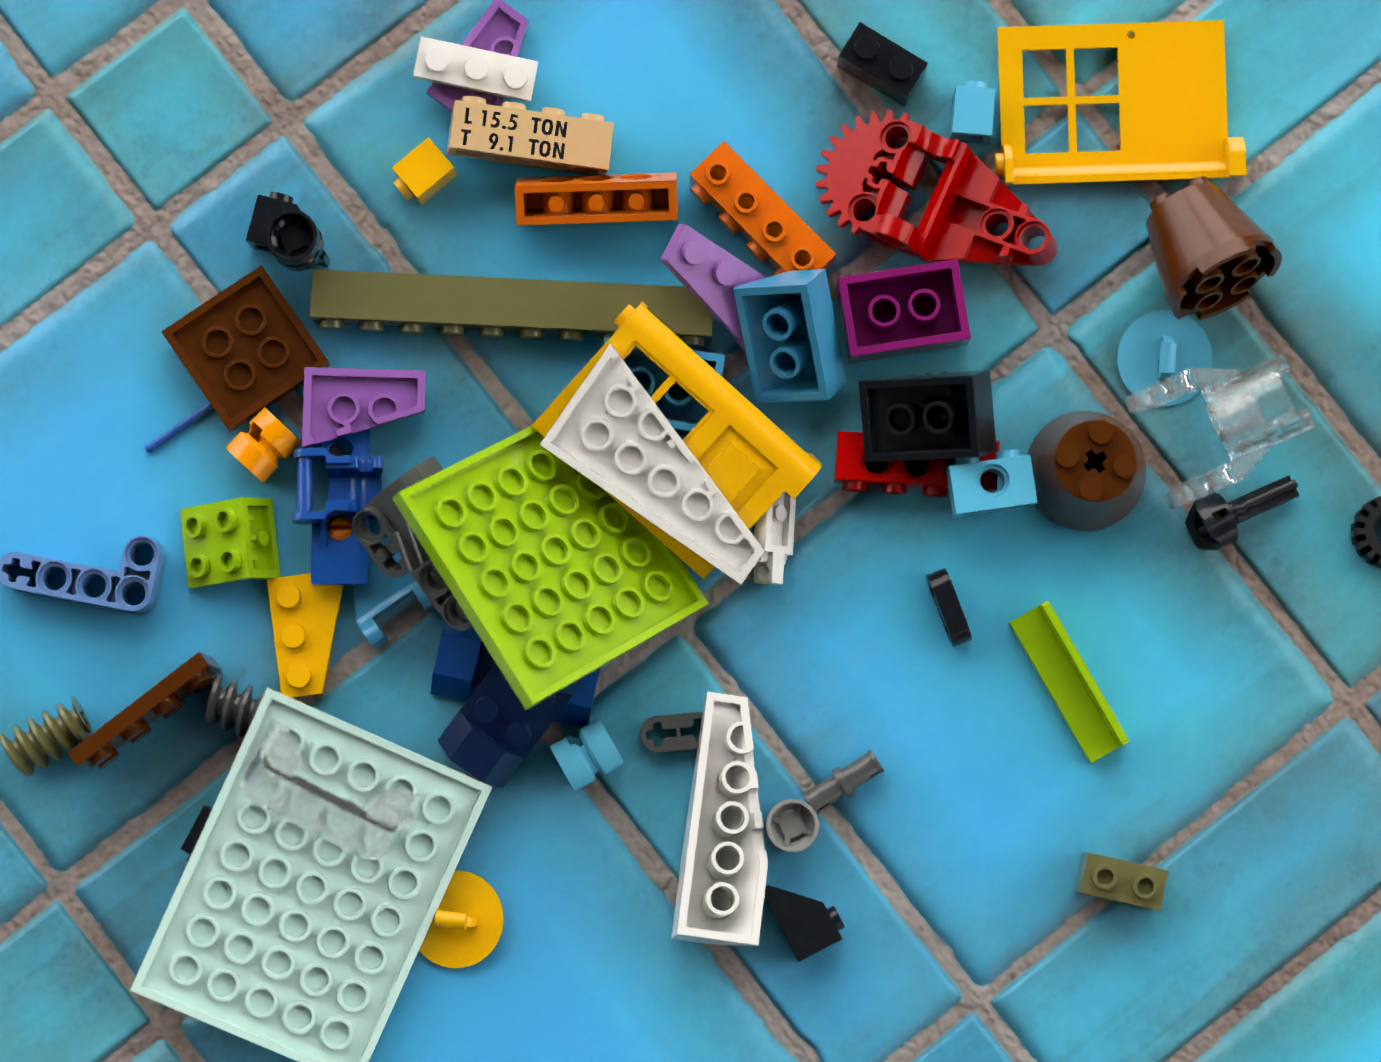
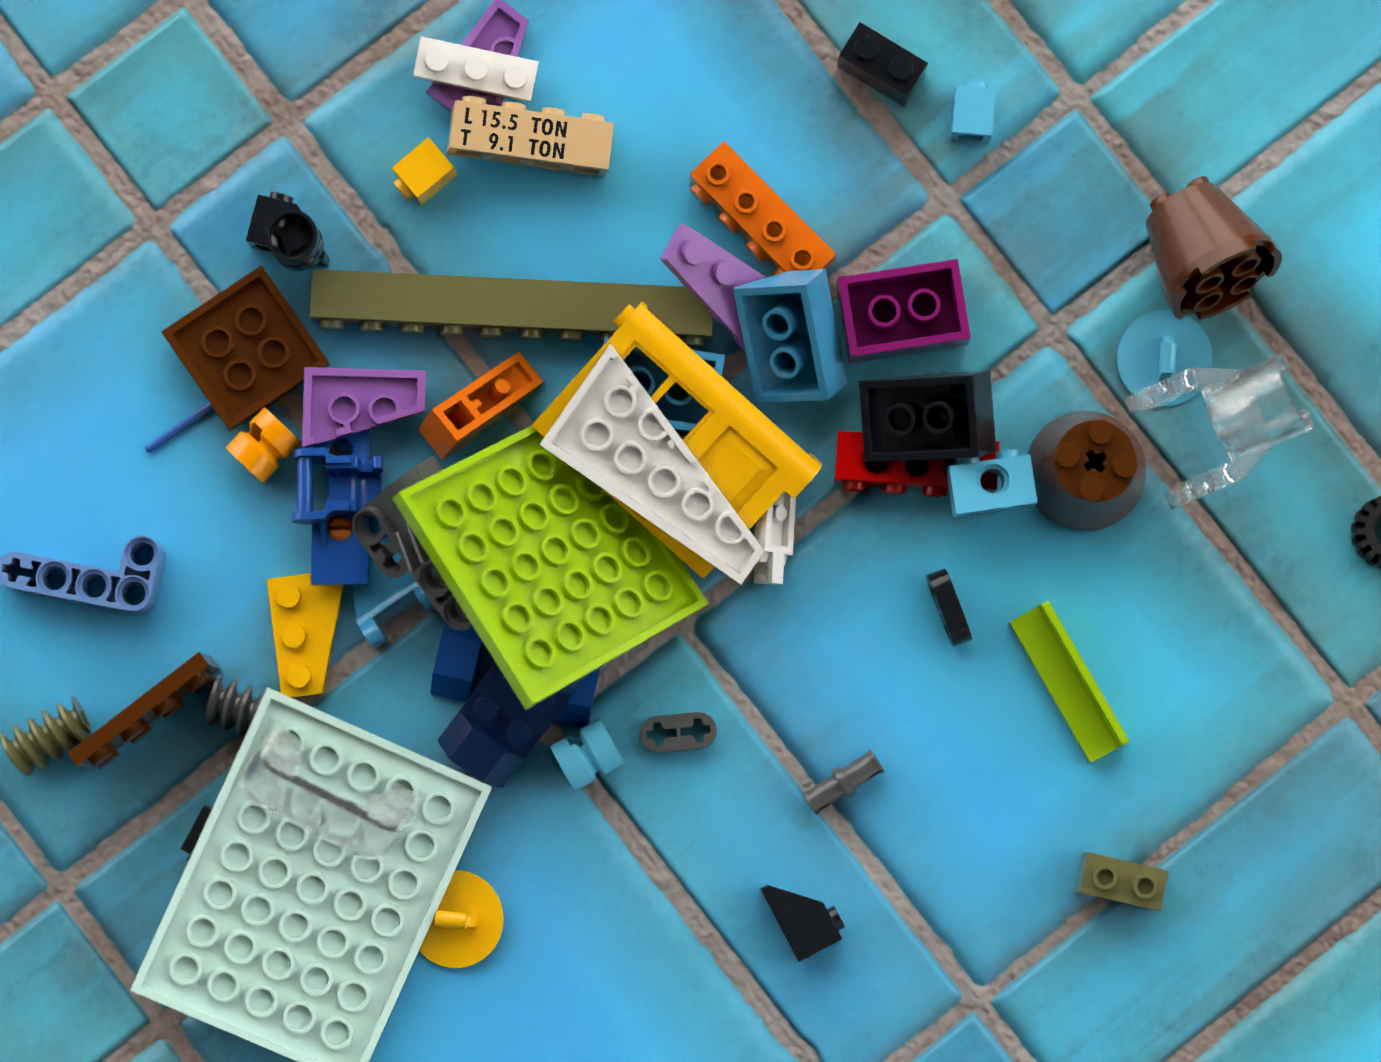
lime bracket [180,497,281,588] -> none
orange brick [515,172,679,226] -> none
white wedge [671,692,768,946] -> none
light grey wheel [765,799,819,852] -> none
red connector [815,110,1058,266] -> none
yellow door [994,20,1247,185] -> none
black piece [1185,475,1300,550] -> none
none -> orange slope [418,352,544,460]

